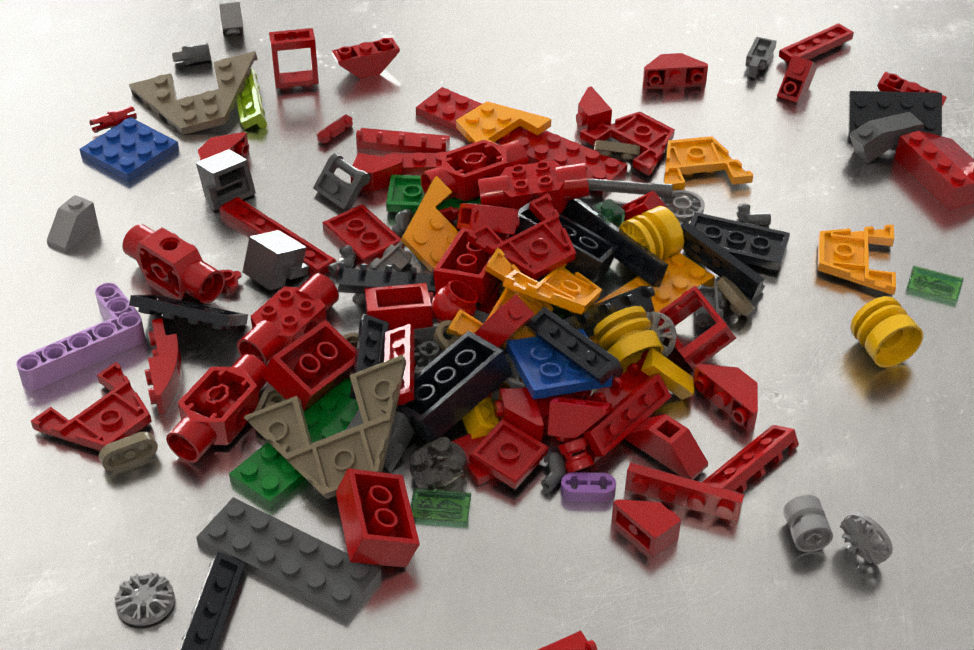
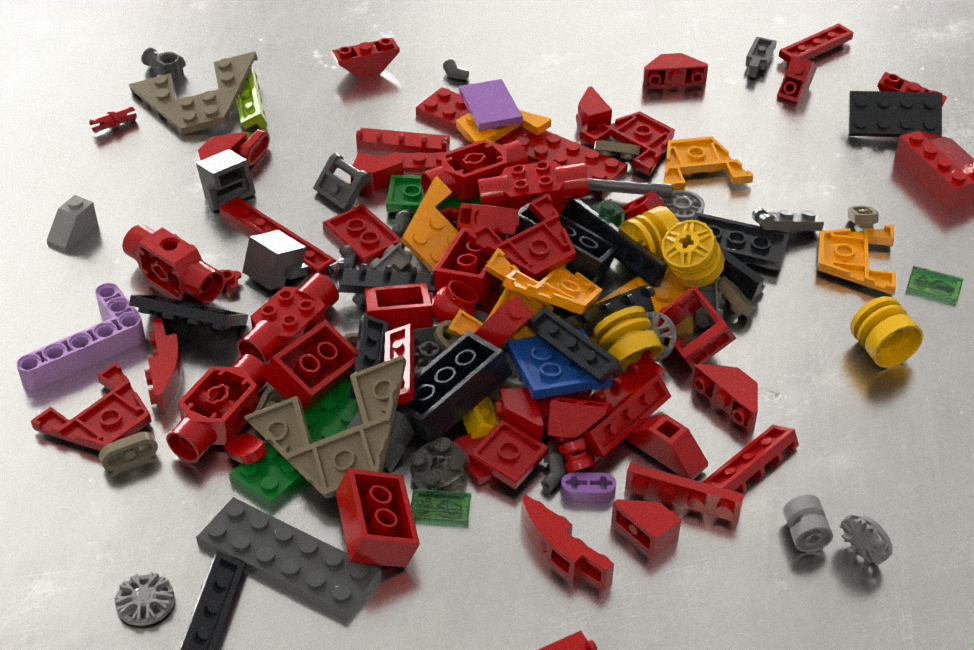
blue plate [79,117,179,182] -> none
dark grey hinge [172,42,212,65] -> none
light grey slope [219,2,243,36] -> none
red window [269,28,319,89] -> none
red axle [317,114,353,144] -> none
yellow slope [641,348,694,400] -> none
dark grey arm [736,204,771,225] -> none
dark grey slope [850,112,924,164] -> none
none -> dark grey connector [141,47,186,82]
none -> red tile [224,433,267,465]
none -> red tile [240,130,270,166]
none -> dark grey arm [443,58,469,81]
none -> medium lavender tile [459,79,523,131]
none -> red slope [521,494,614,590]
none -> yellow wheel [661,220,725,288]
none -> dark grey plate [752,207,824,231]
none -> dark tan plate [848,206,879,228]

